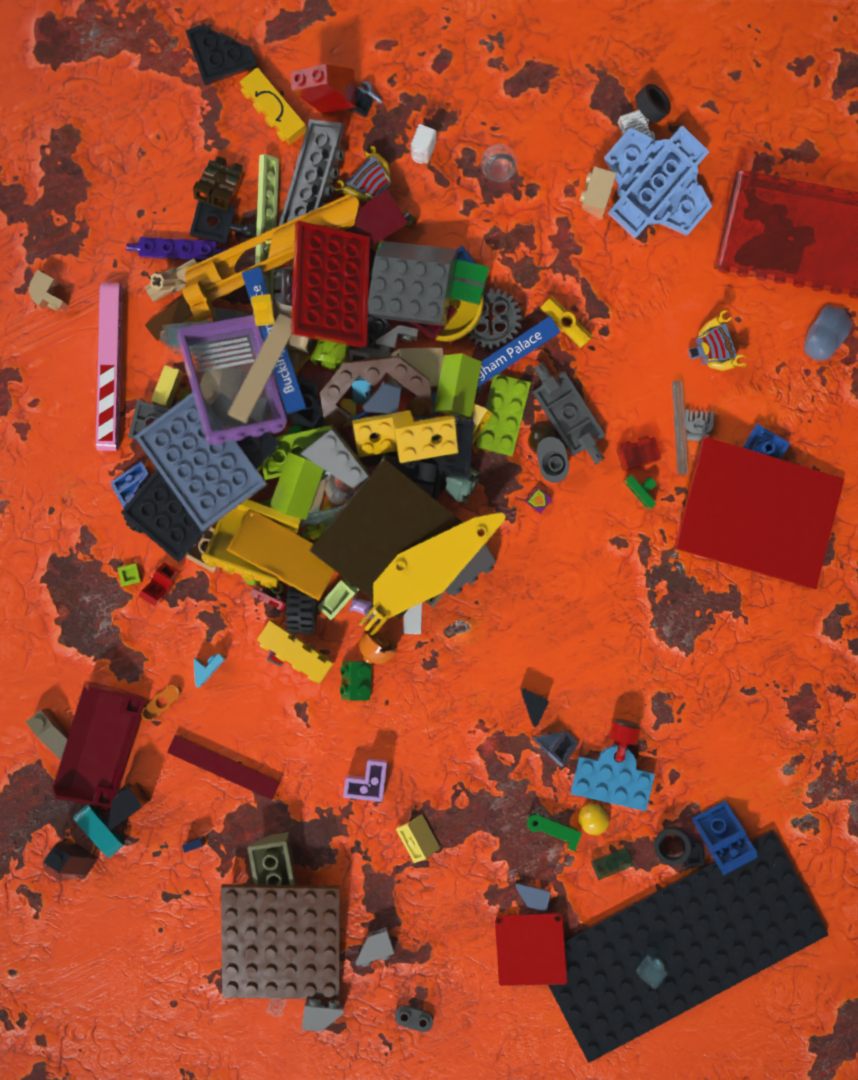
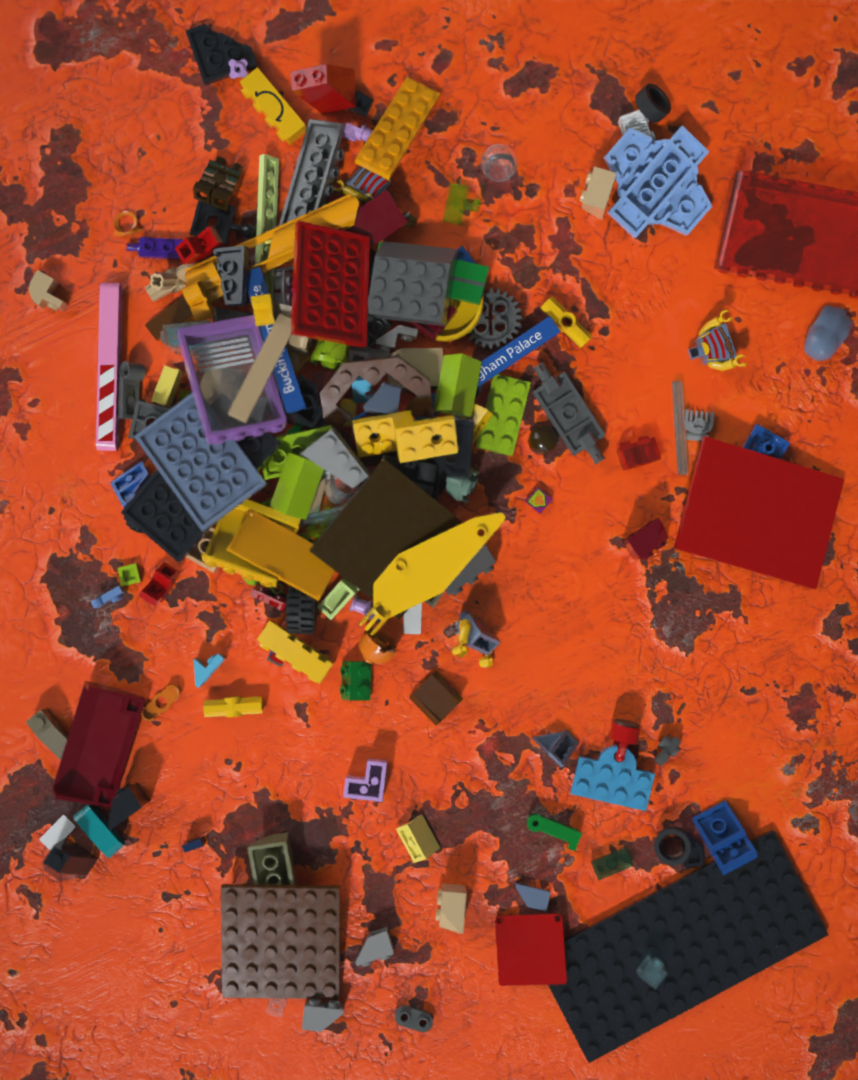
dark red tile [167,735,281,800] -> none
sand blue hand [357,82,382,104] -> none
white brick [411,124,436,164] -> none
black slope [520,688,549,727] -> none
dark grey piece [537,437,569,483] -> none
yellow hair [578,804,610,835] -> none
green tile [623,475,657,510] -> none
none -> white sticker [39,815,75,850]
none -> medium blue plate [91,586,127,609]
none -> orange piece [113,211,142,237]
none -> dark grey plate [118,361,146,420]
none -> red brick [175,226,223,265]
none -> yellow piece [203,696,264,717]
none -> black wing [213,245,249,306]
none -> lavender plate [229,59,248,79]
none -> lavender connector [343,123,373,141]
none -> light orange plate [355,77,440,180]
none -> reddish brown slope [409,671,463,726]
none -> tan slope [436,883,466,933]
none -> clear neon green plate [443,183,481,225]
none -> torso [452,611,501,668]
none -> dark red slope [622,518,669,561]
none -> dark grey plate [654,734,681,766]

